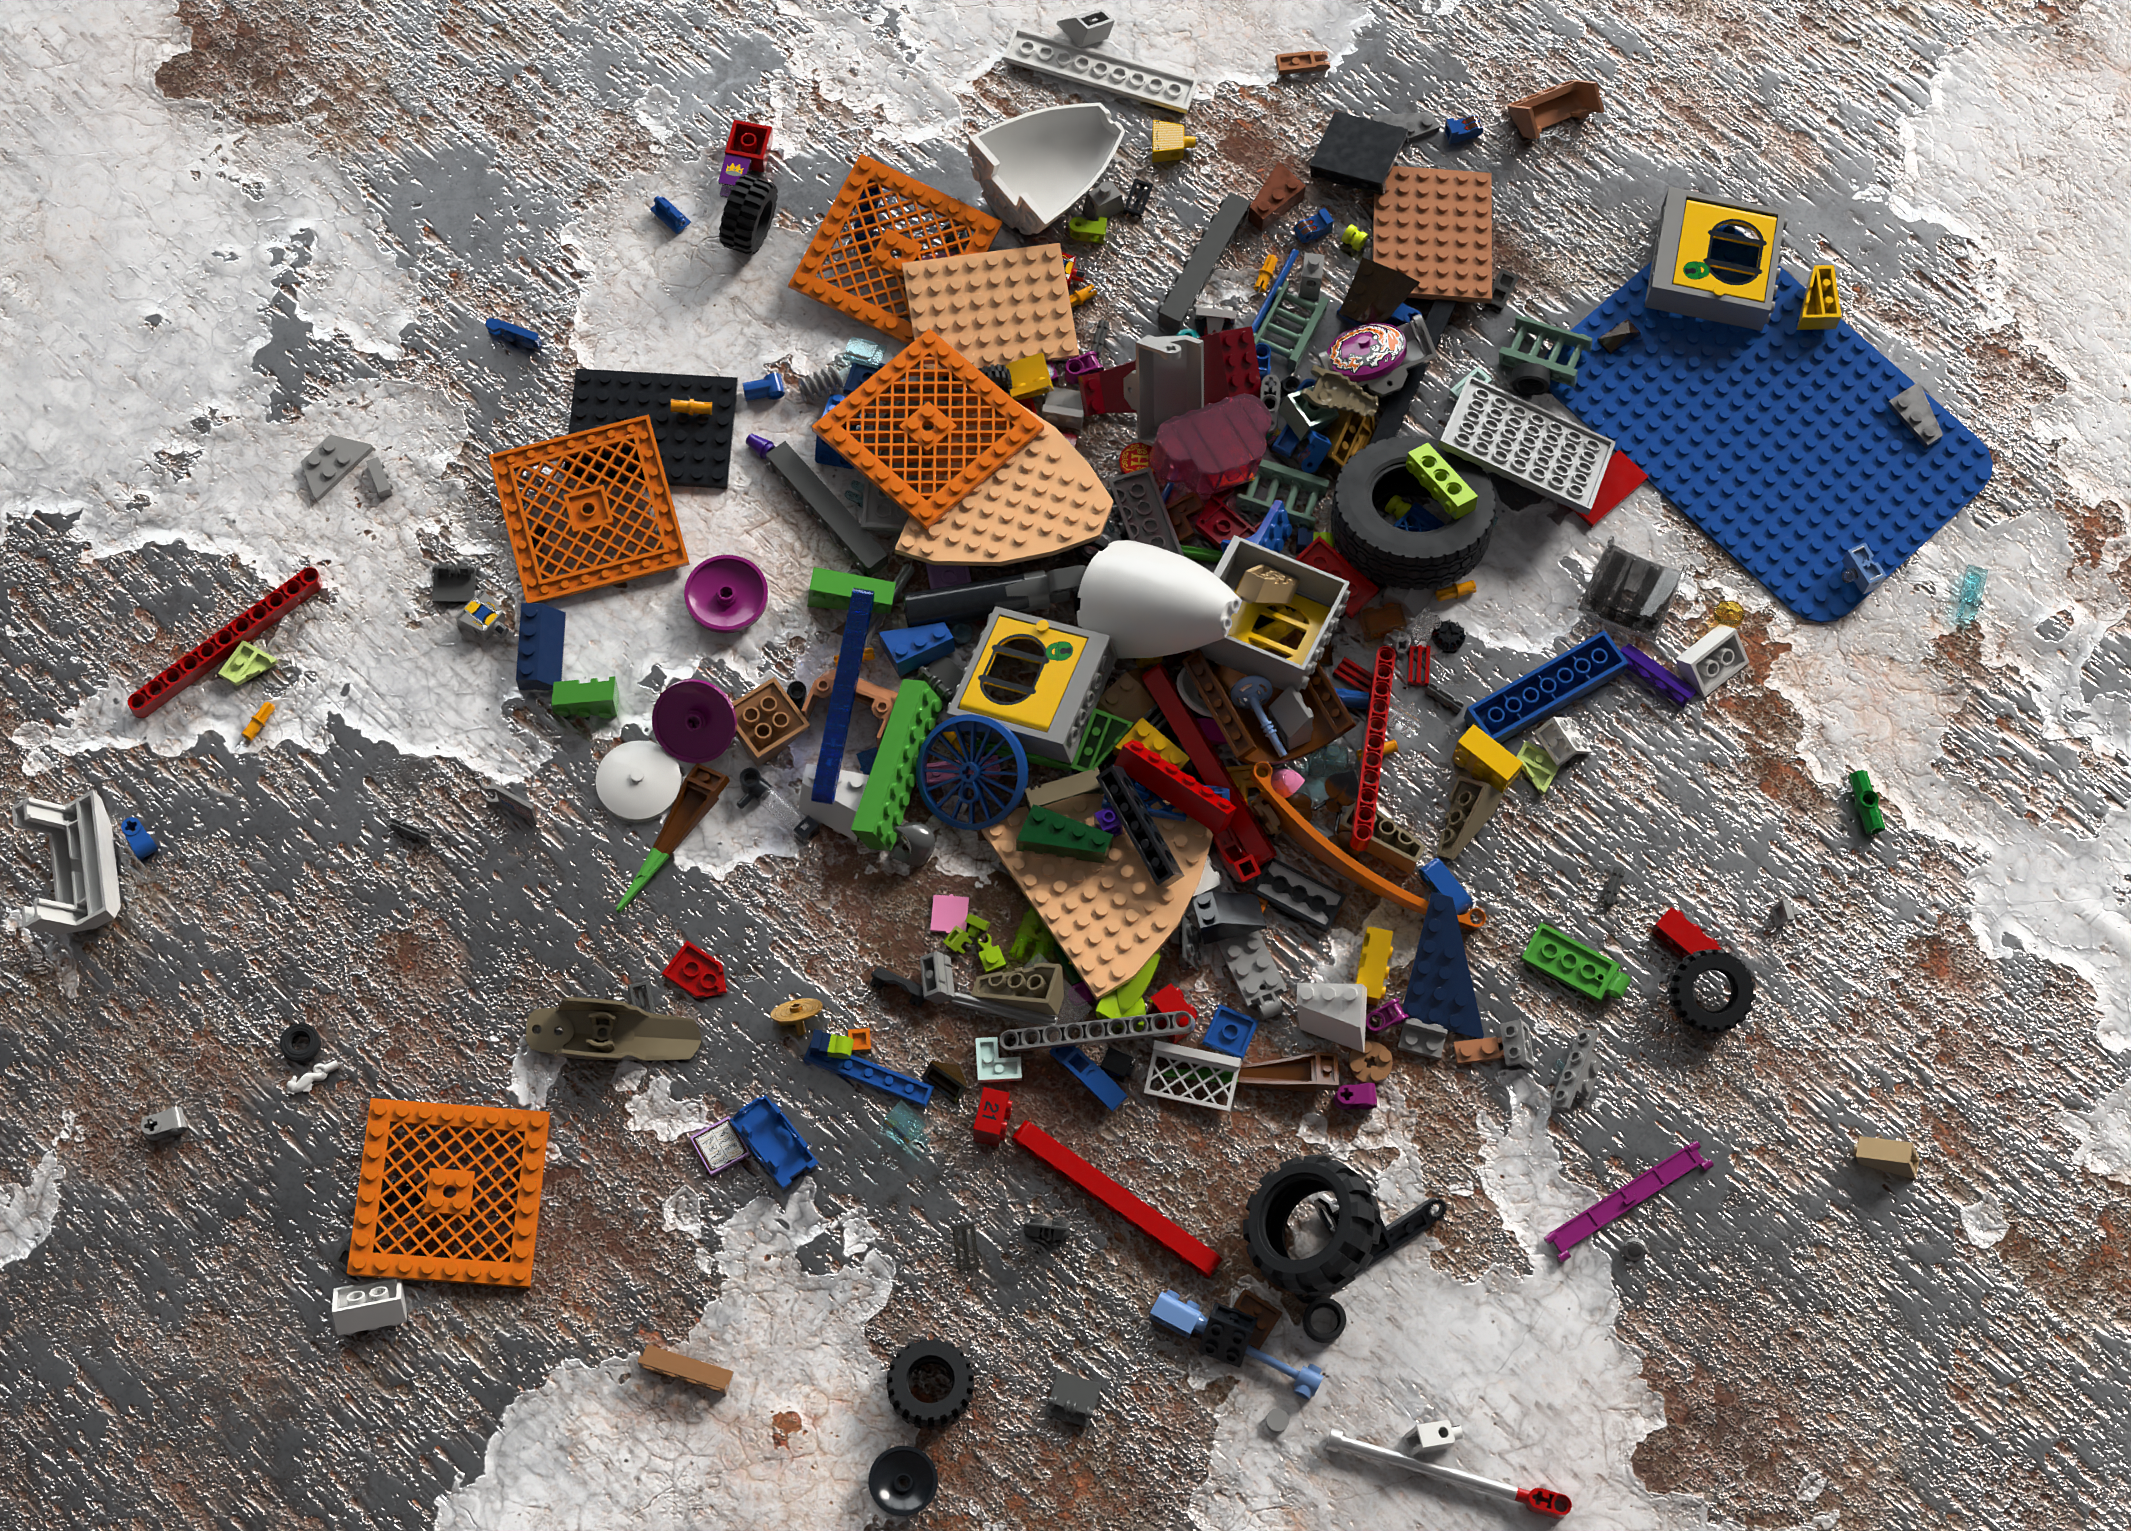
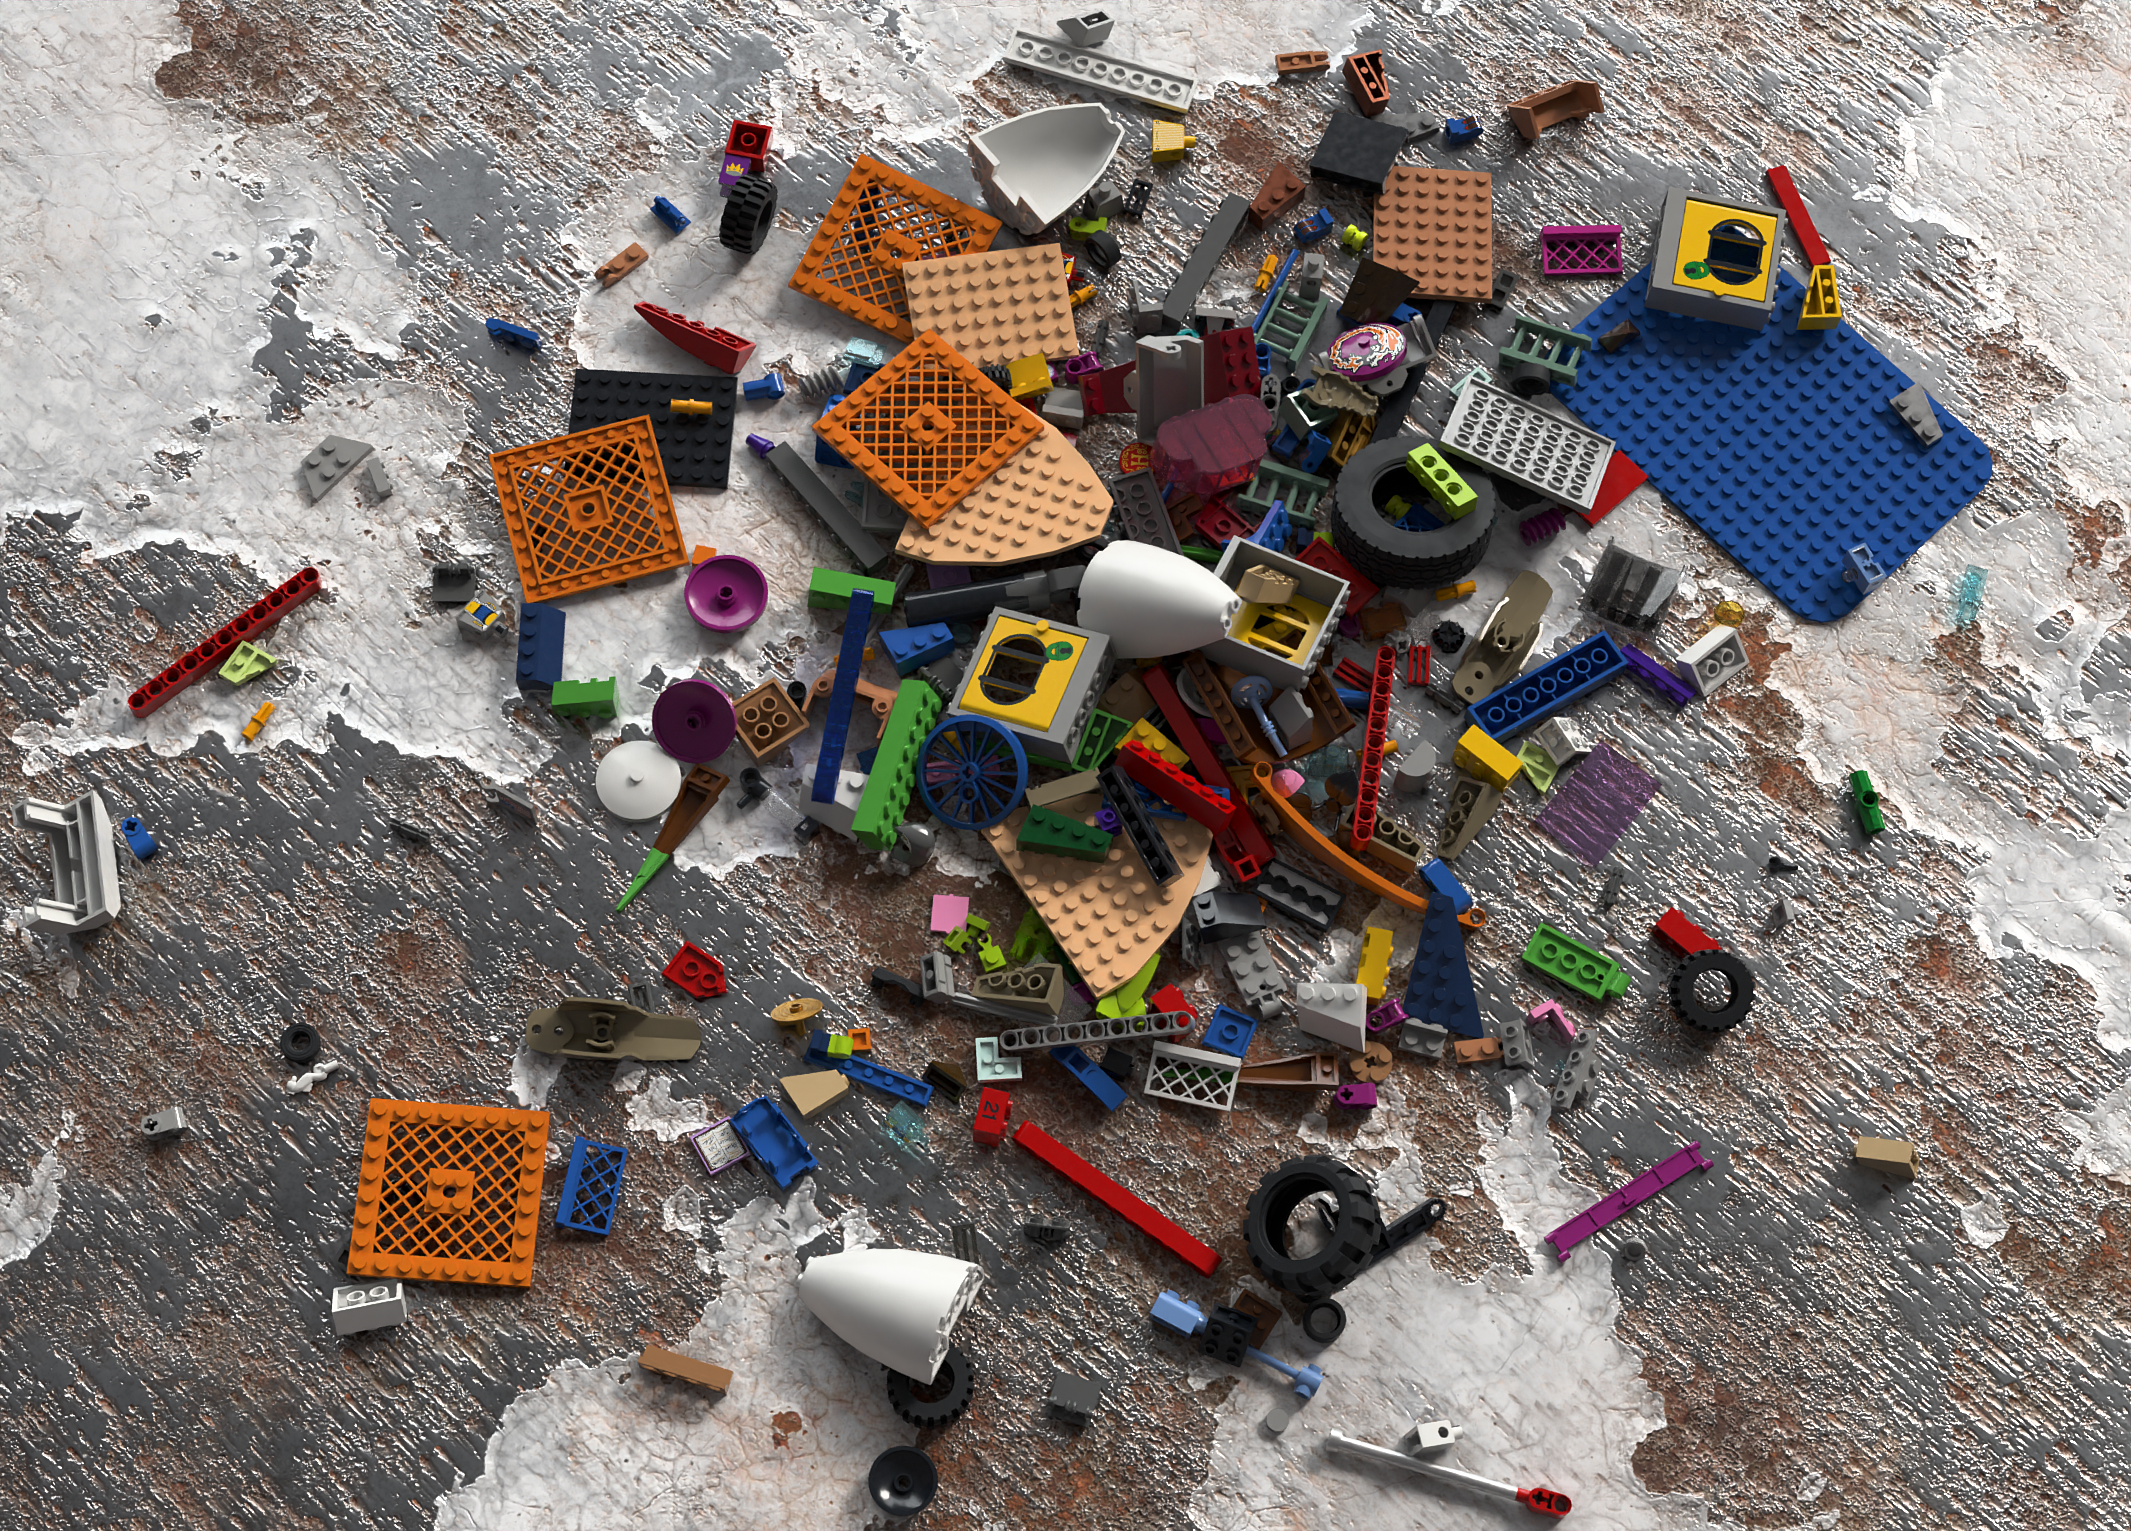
none -> blue fence [554,1136,628,1236]
none -> nougat hinge [594,242,649,288]
none -> red wedge [634,301,756,374]
none -> orange tile [691,545,717,567]
none -> tan slope [780,1070,850,1122]
none -> white panel [796,1249,985,1385]
none -> black tyre [1085,230,1121,269]
none -> light grey bracket [1128,279,1163,333]
none -> magenta tile [1337,615,1361,639]
none -> copper wedge [1342,49,1389,117]
none -> light grey brick [1393,739,1437,792]
none -> dark tan piece [1451,570,1553,705]
none -> magenta piece [1519,508,1566,546]
none -> bright pink bracket [1527,999,1575,1043]
none -> clear purple piece [1534,740,1662,867]
none -> dark pink fence [1539,225,1623,276]
none -> red tile [1765,165,1831,269]
none -> black hand [1769,857,1798,873]

